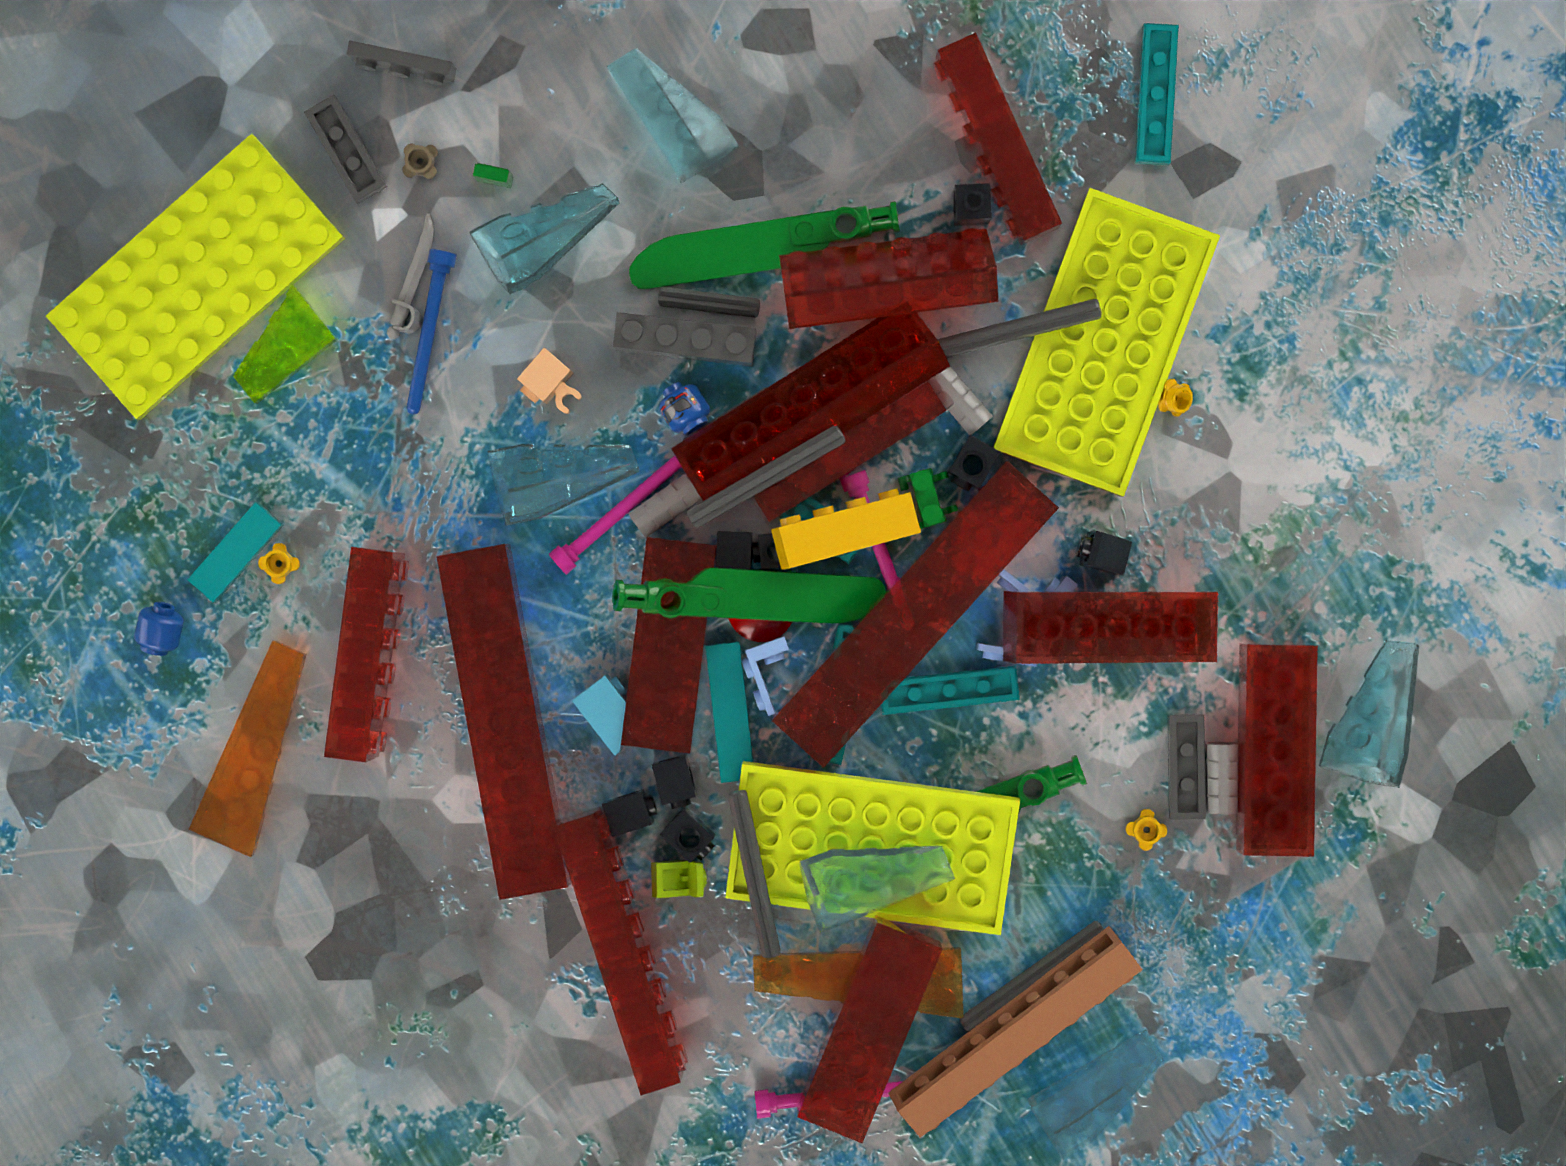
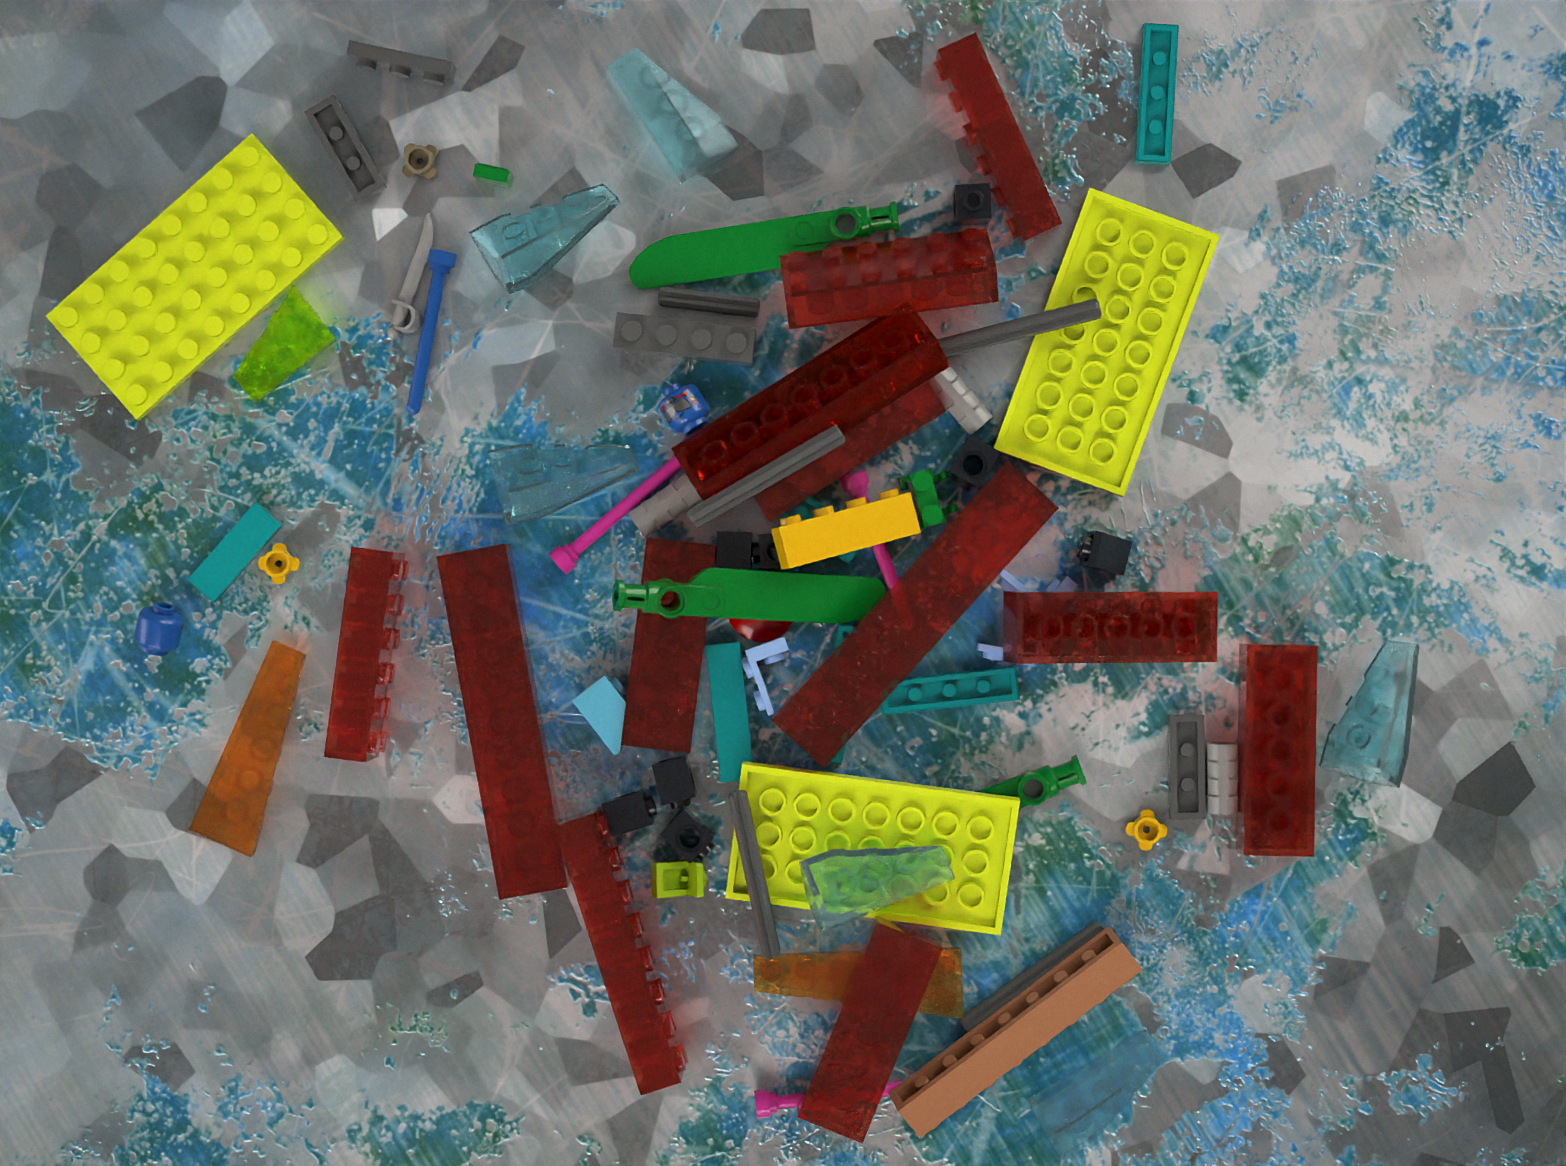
light nougat brick [517,348,583,414] -> none
yellow plate [1158,378,1193,417] -> none

